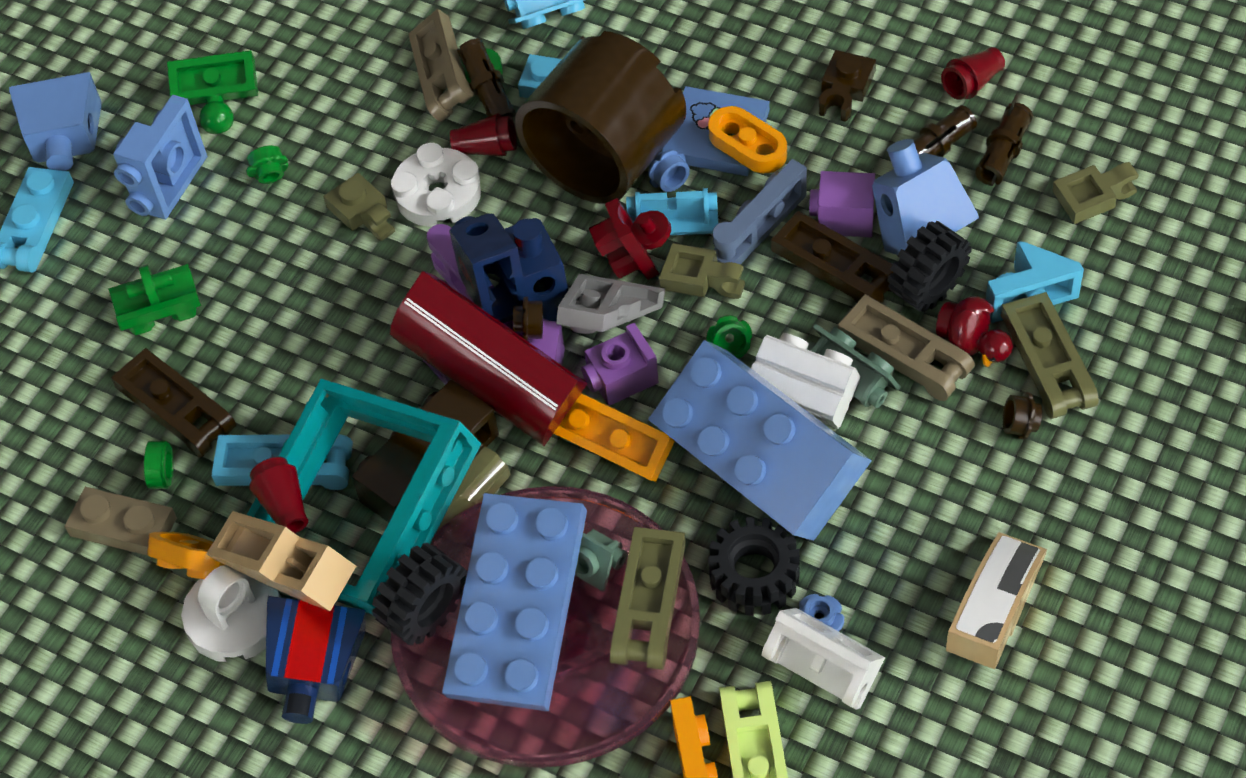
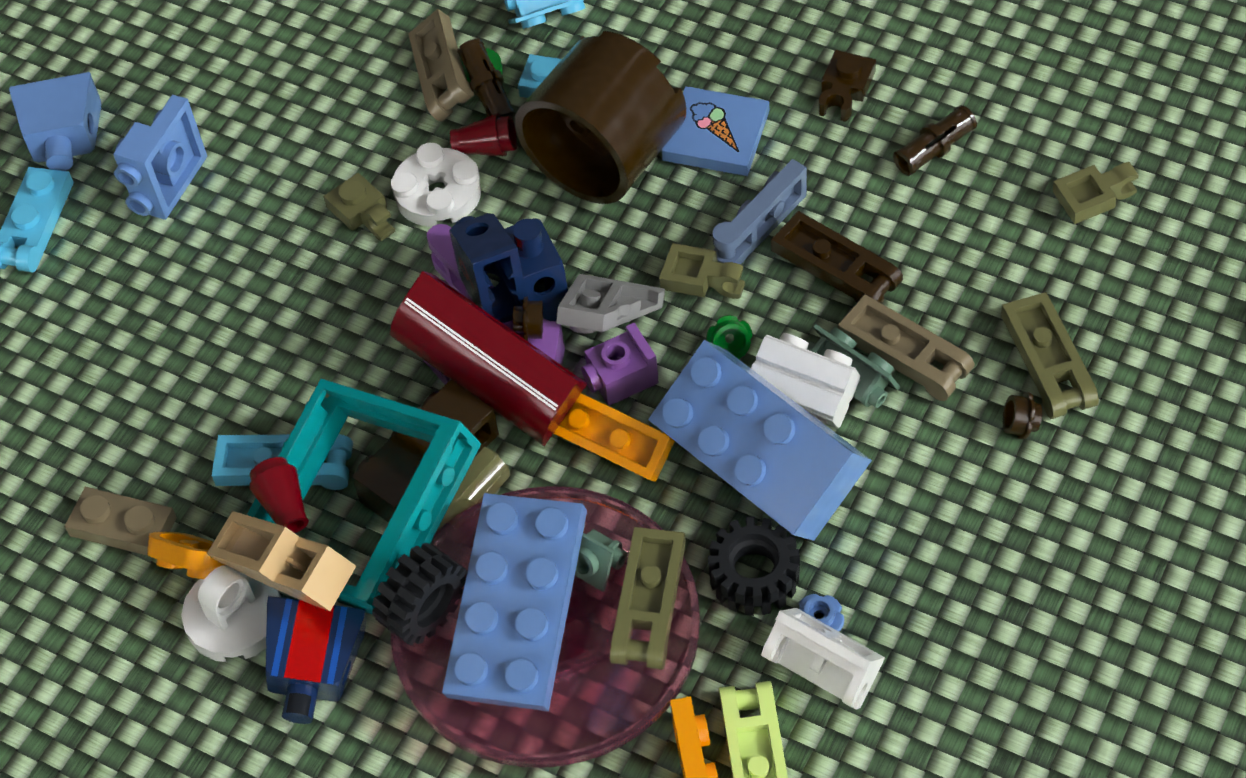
green hips [108,264,201,336] -> none
dark brown plate [111,348,237,458] -> none
green tile [144,441,174,489] -> none
green plate [167,50,258,134] -> none
green plate [246,145,289,184] -> none
dark red hips [589,198,671,280] -> none
medium azure hinge [626,188,718,236] -> none
medium blue plate [648,150,690,192] -> none
light orange plate [708,106,787,173] -> none
medium lavender brick [809,171,876,237] -> none
medium blue torso [872,139,979,255] -> none
black tyre [887,221,972,312] -> none
dark red animal [936,296,1013,367] -> none
dark red cone [941,47,1005,100] -> none
slope [946,532,1047,669] -> none
dark brown pin [975,103,1033,186] -> none
medium azure slope [986,241,1084,323] -> none

